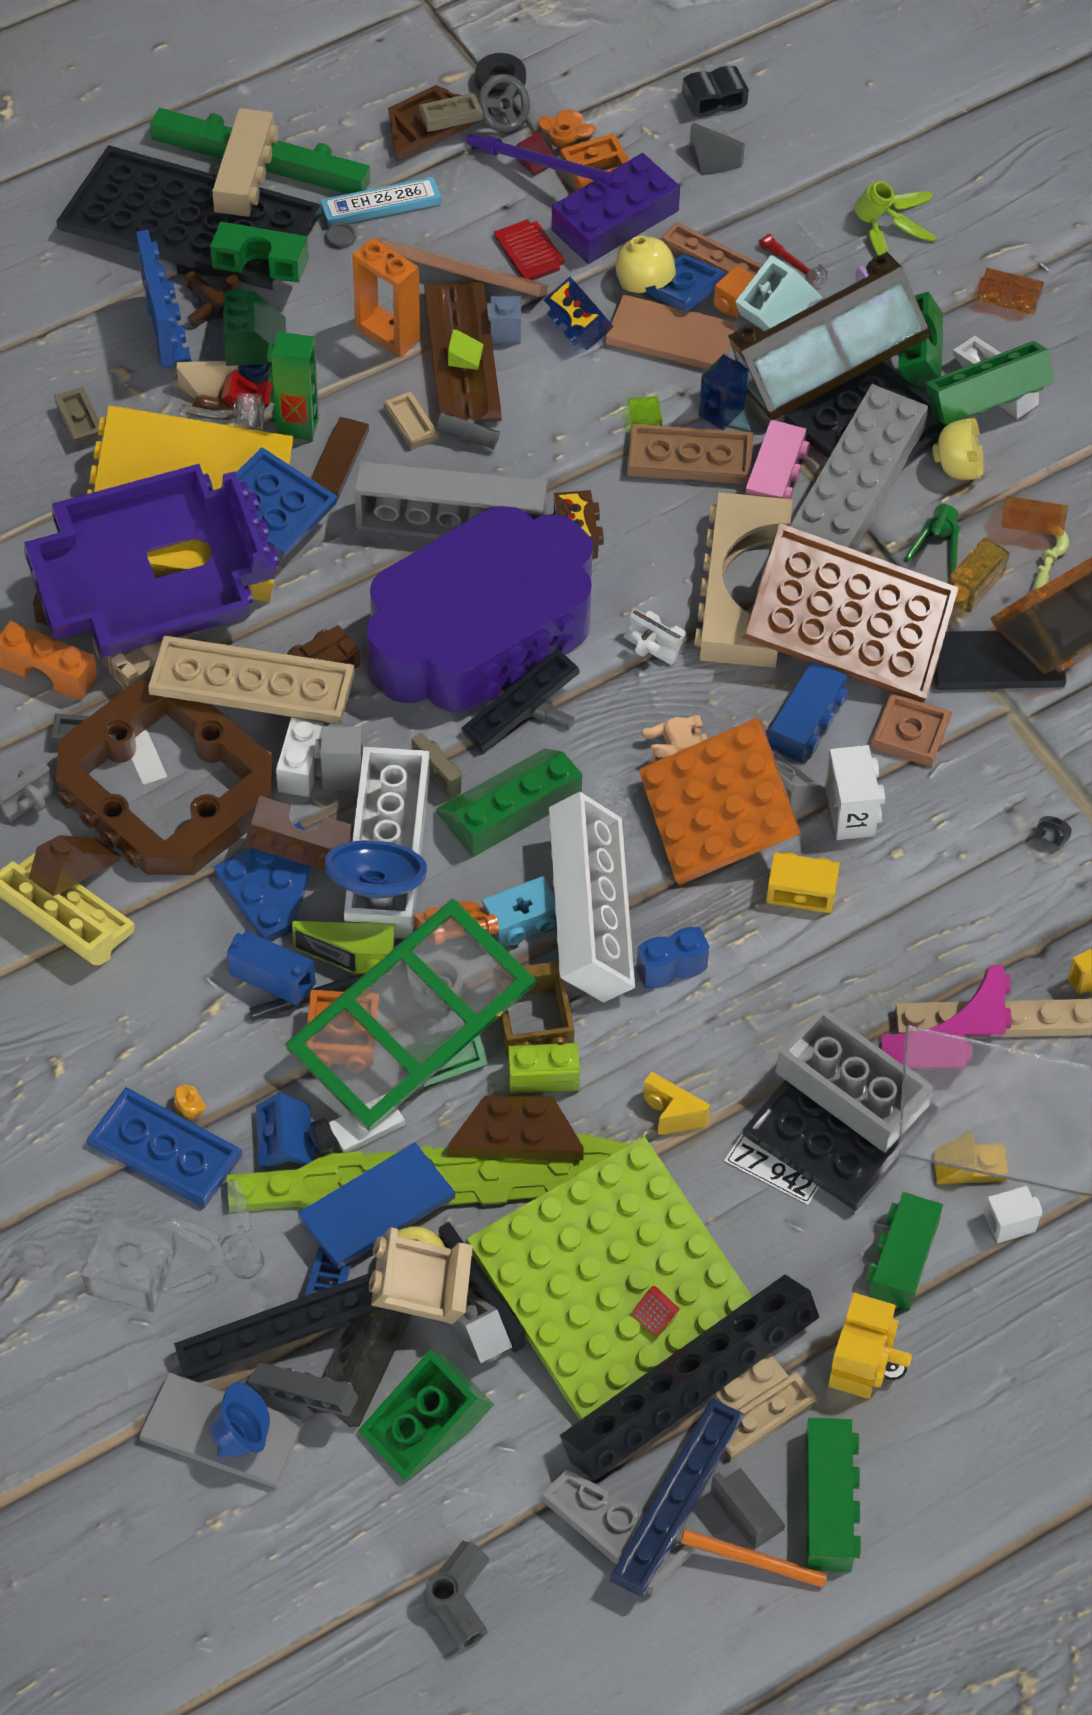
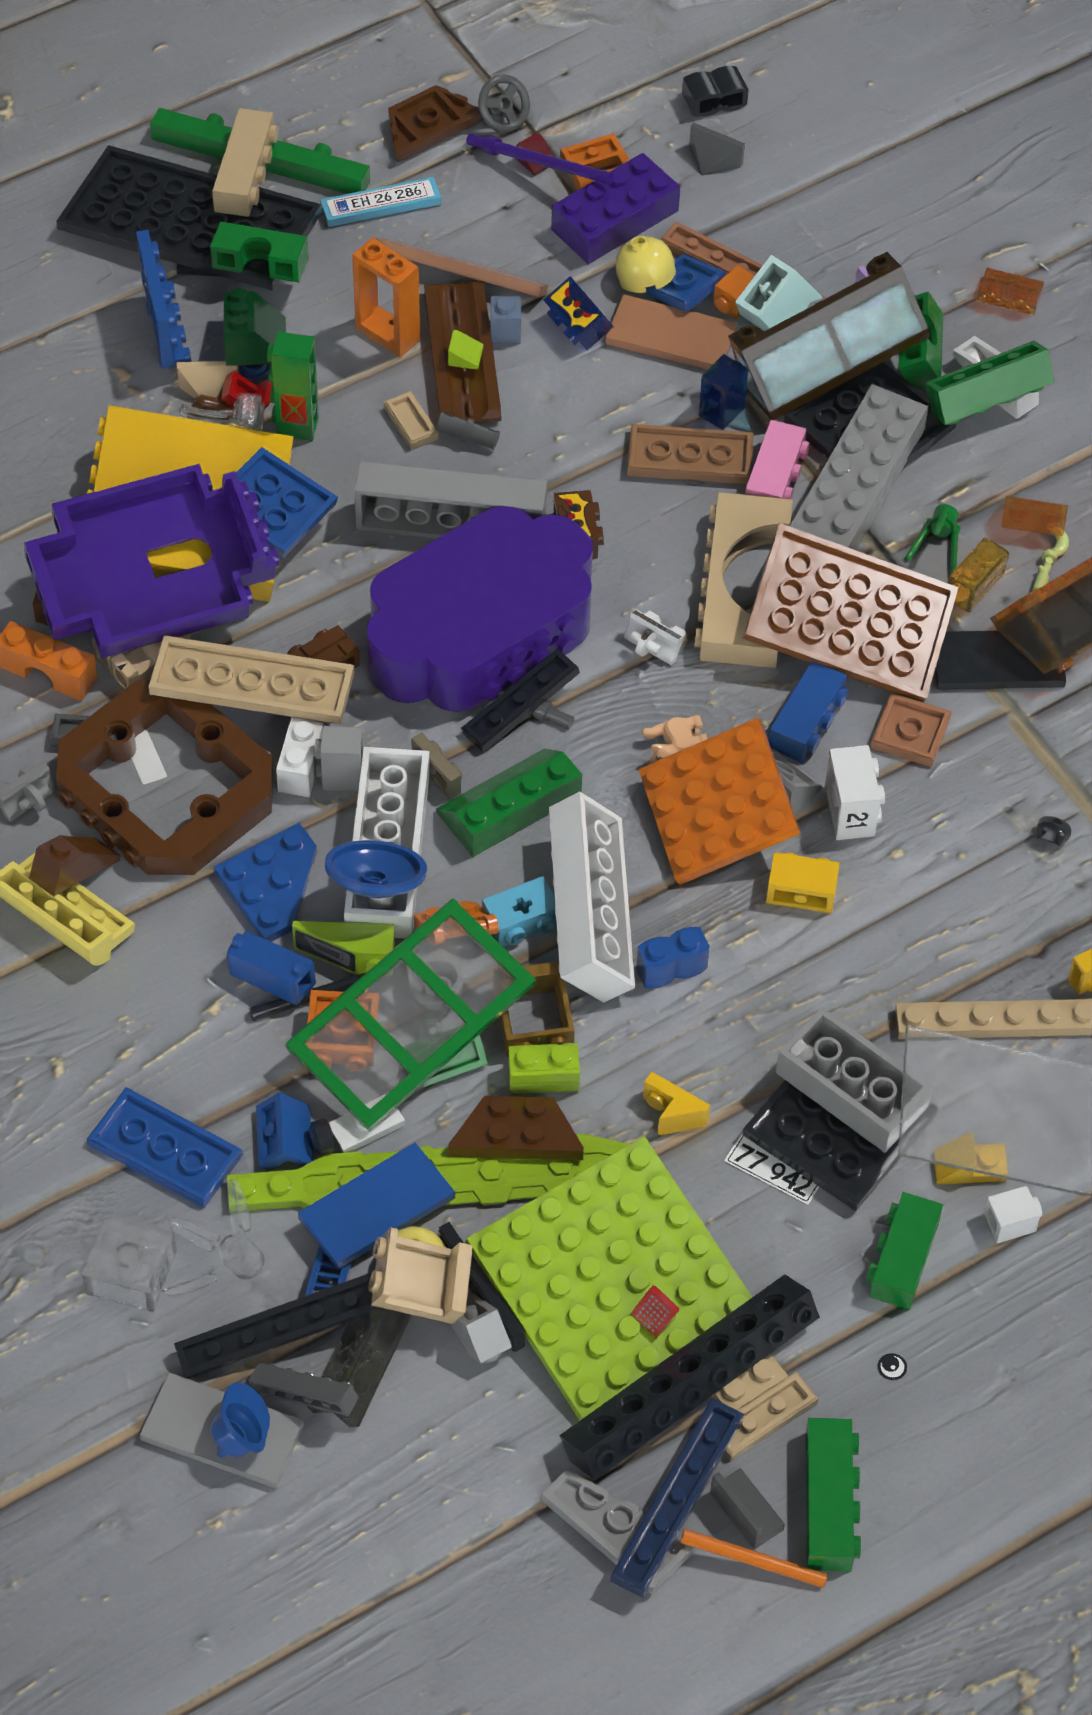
dark tan plate [54,387,103,447] -> none
light orange piece [173,1085,206,1122] -> none
reddish brown piece [183,270,242,326] -> none
reddish brown arch [244,795,354,871] -> none
reddish brown tile [312,417,369,499] -> none
flat silver piece [326,223,356,249] -> none
green slope [358,1349,494,1481] -> none
dark tan plate [419,93,483,132] -> none
dark grey piece [426,1540,489,1650] -> none
black tyre [475,53,526,97] -> none
red window [494,219,565,280] -> none
orange plate [539,109,596,148] -> none
clear neon green tile [627,396,662,426] -> none
piece [759,234,828,290] -> none
yellow brick [828,1293,912,1399] -> none
lime plant [854,181,937,256] -> none
dark pink arch [878,965,1011,1072] -> none
light yellow cylinder [933,418,983,480] -> none

